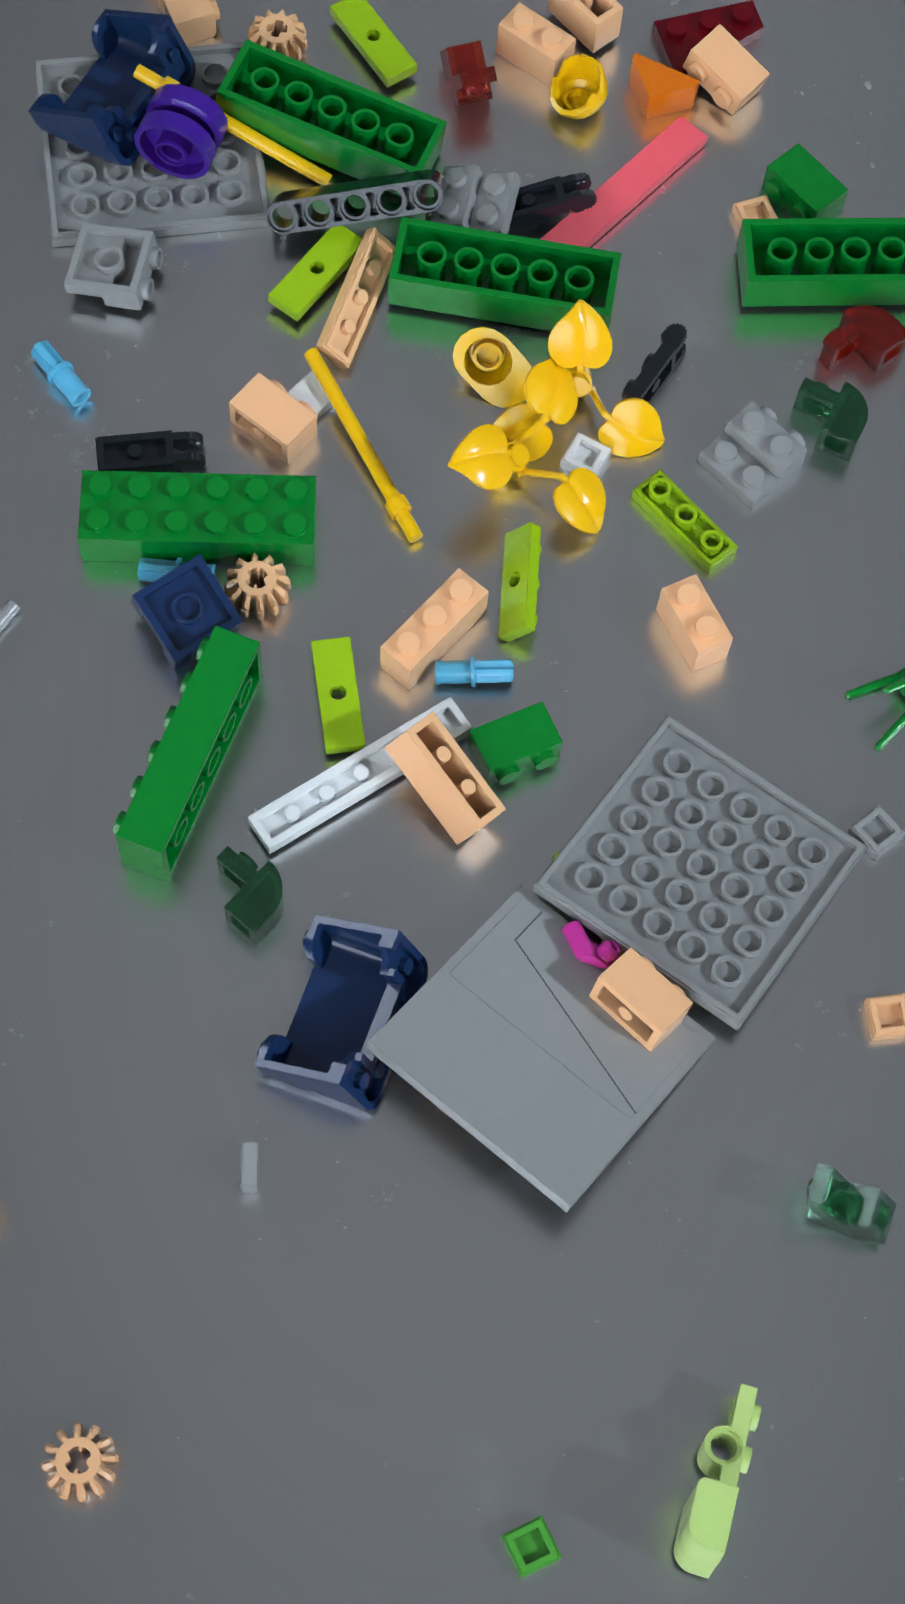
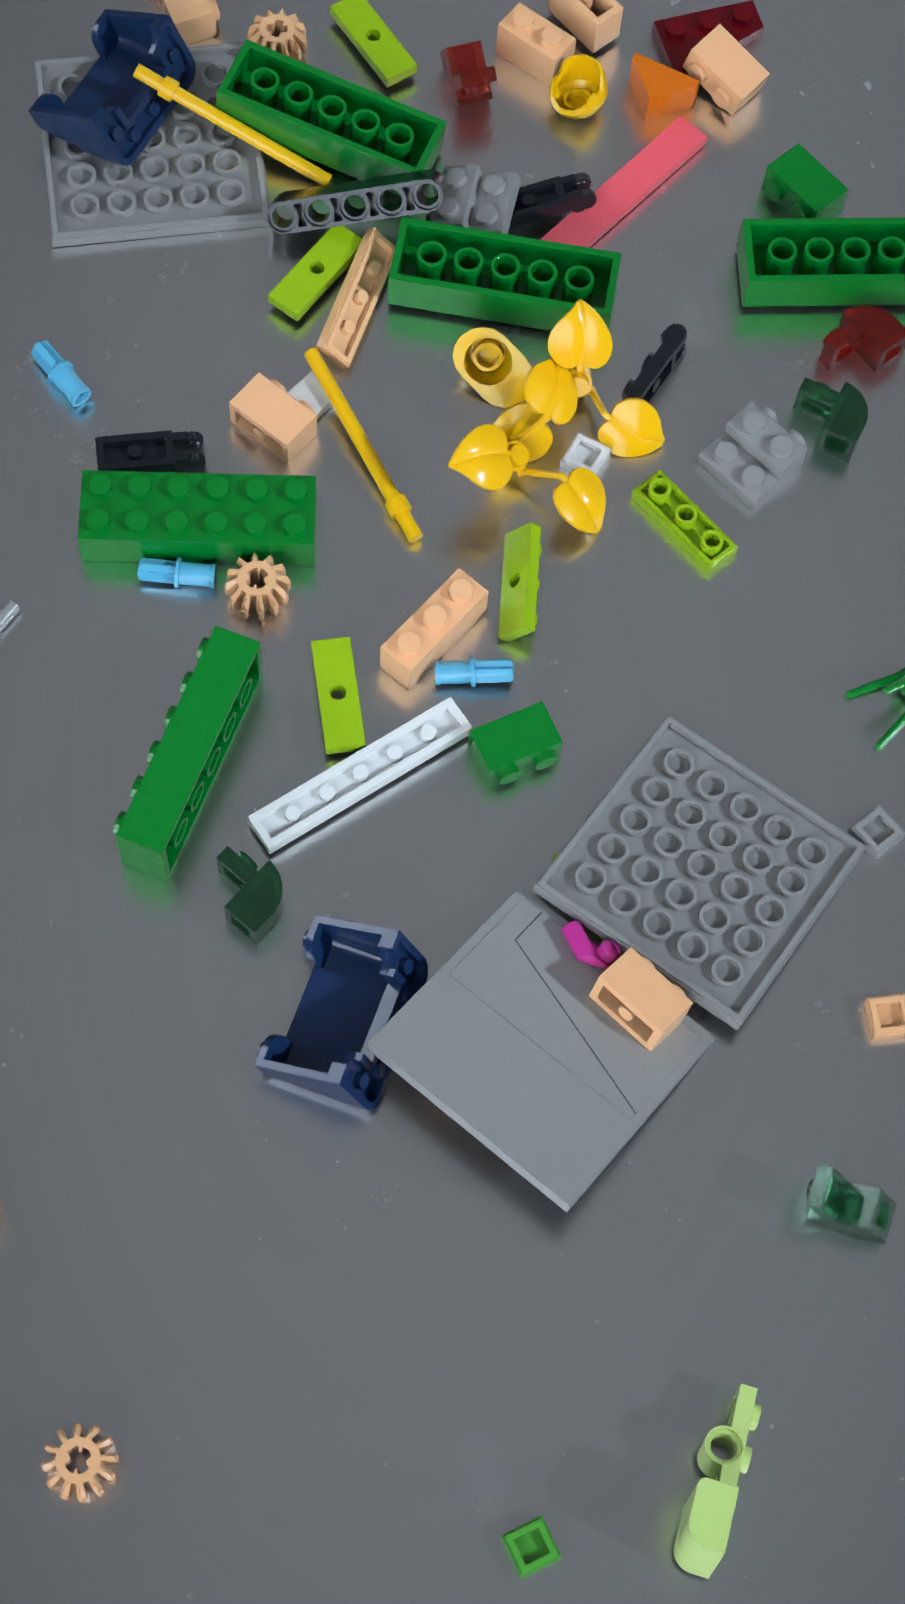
light grey plate [64,223,163,310] -> none
dark blue panel [131,554,243,670] -> none
dark purple wheel [134,84,228,179] -> none
light grey tile [240,1142,259,1194] -> none
light nougat brick [385,711,506,845] -> none
light nougat brick [656,574,733,673] -> none
light nougat tile [732,194,778,228] -> none

